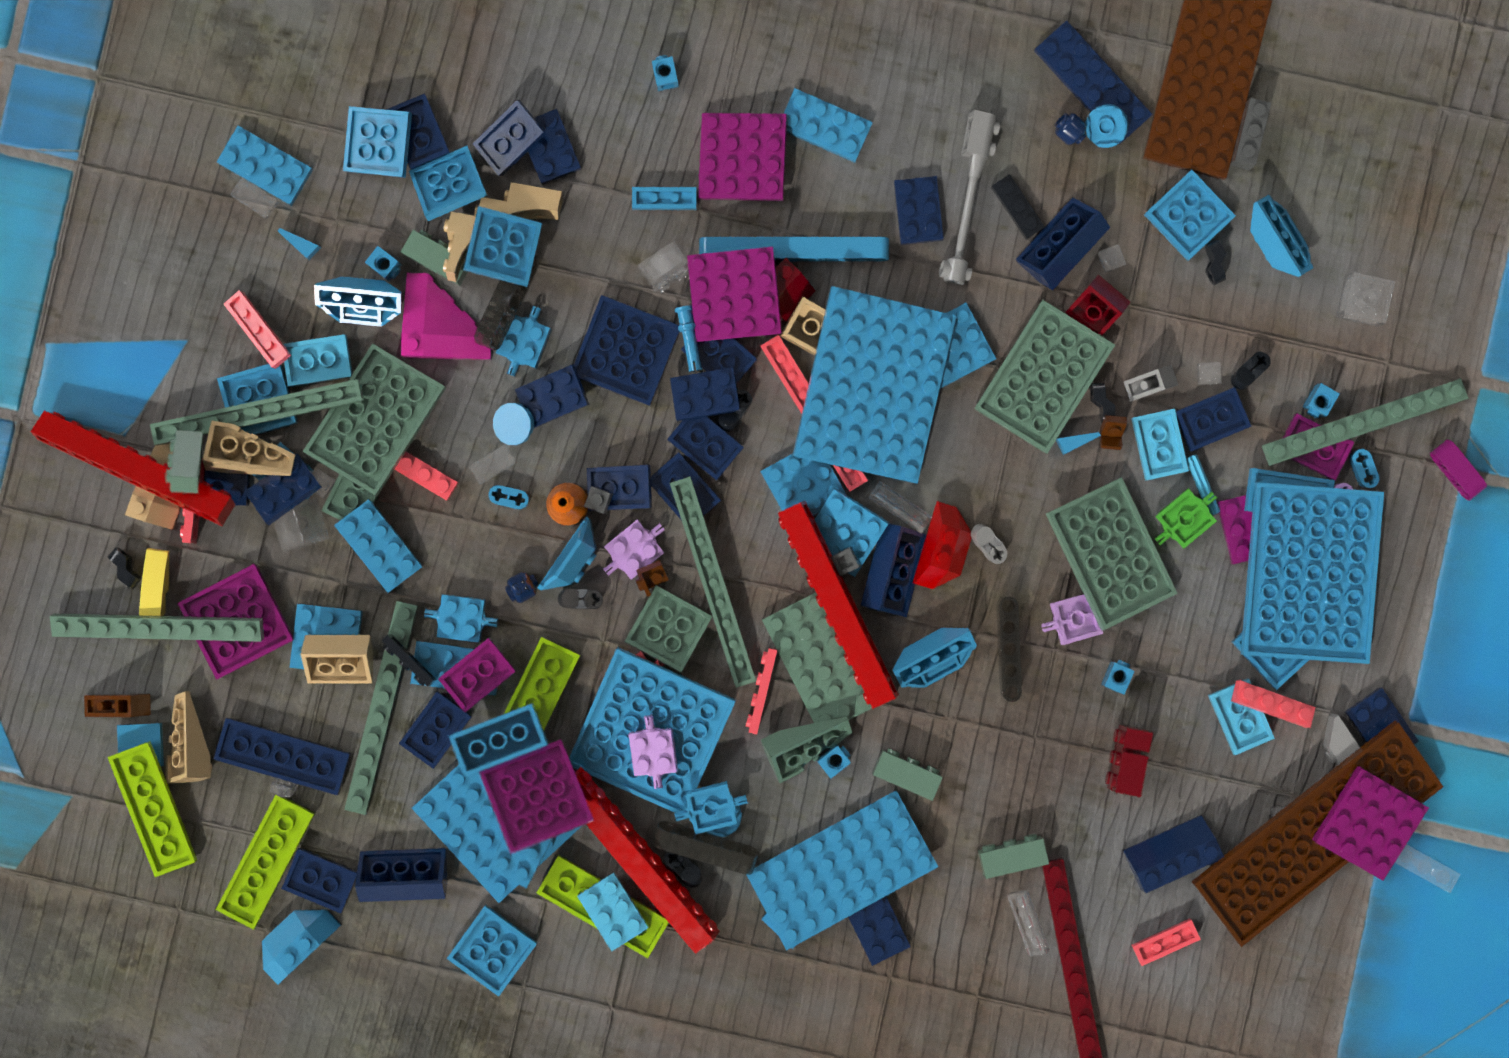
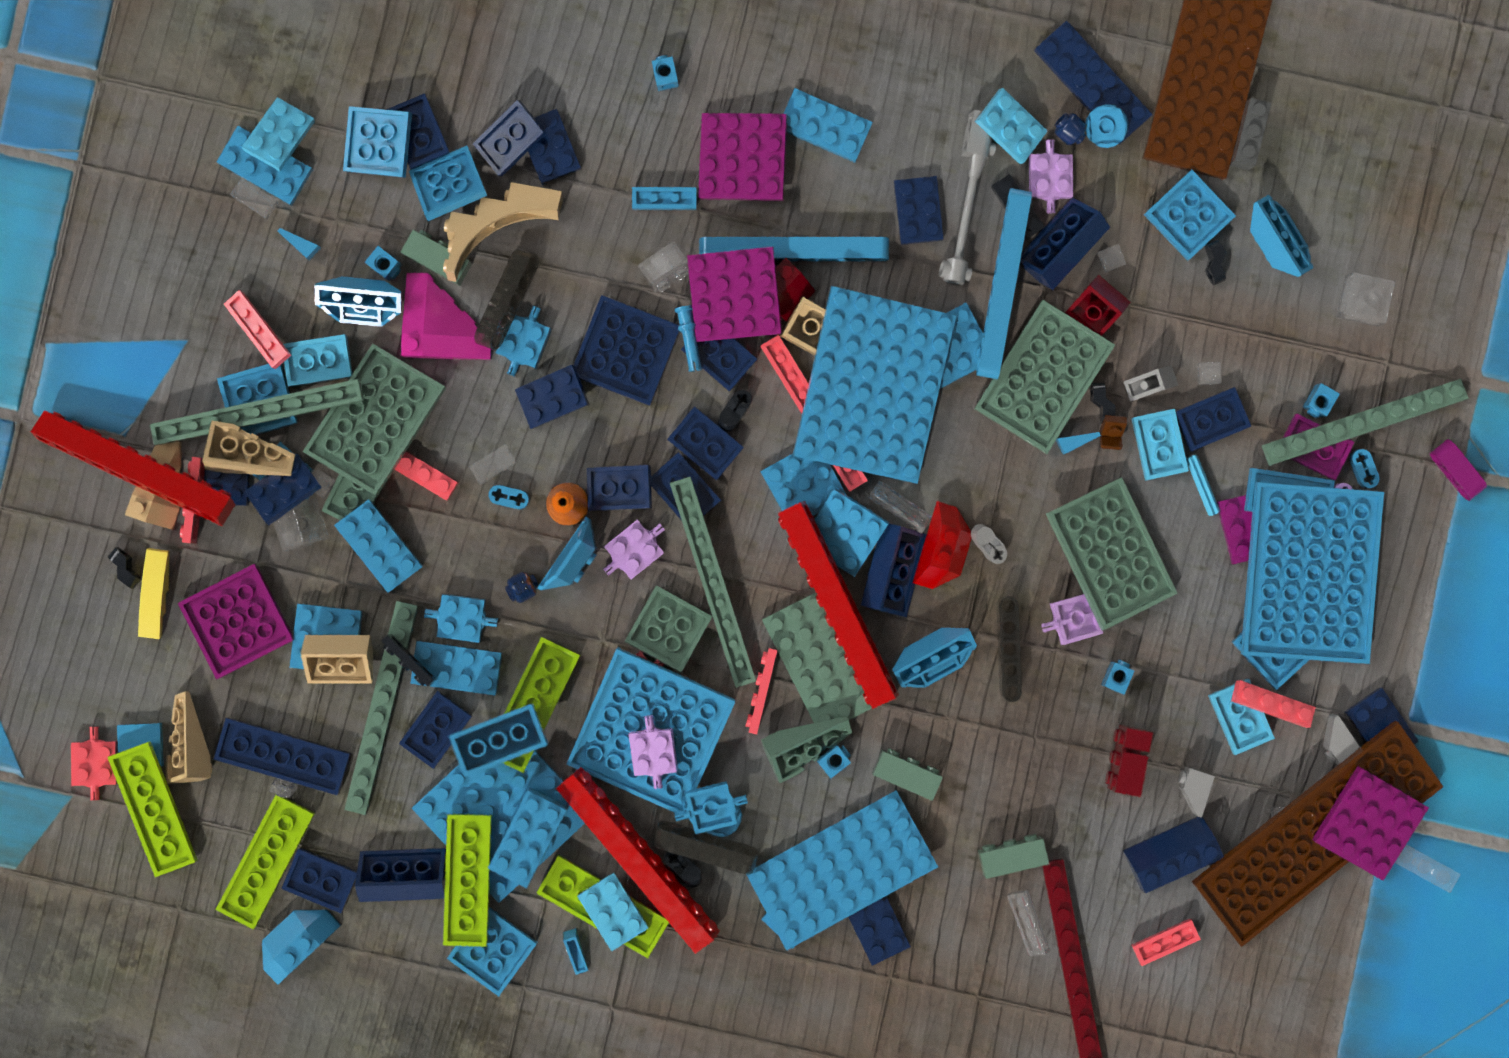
sand green plate [50,613,264,642] -> none
reddish brown slope [84,694,151,717] -> none
sand green brick [166,430,203,493] -> none
magenta plate [438,638,516,712] -> none
dark azure plate [463,206,542,287] -> none
magenta plate [479,739,594,854] -> none
tile [493,403,534,445] -> none
black piece [558,589,603,610] -> none
dark grey plate [584,486,613,514] -> none
reddish brown bracket [636,560,669,597] -> none
dark blue plate [670,367,741,421] -> none
dark grey plate [831,546,861,576] -> none
bright green plate [1155,488,1217,549] -> none
black piece [1231,351,1271,390] -> none
none -> coral plate [71,726,118,800]
none -> medium azure plate [242,97,315,171]
none -> lime plate [443,814,492,947]
none -> dark azure piece [563,928,588,975]
none -> medium azure plate [975,88,1047,164]
none -> dark azure beam [976,188,1032,380]
none -> lavender plate [1029,140,1073,214]
none -> light grey slope [1178,766,1215,818]

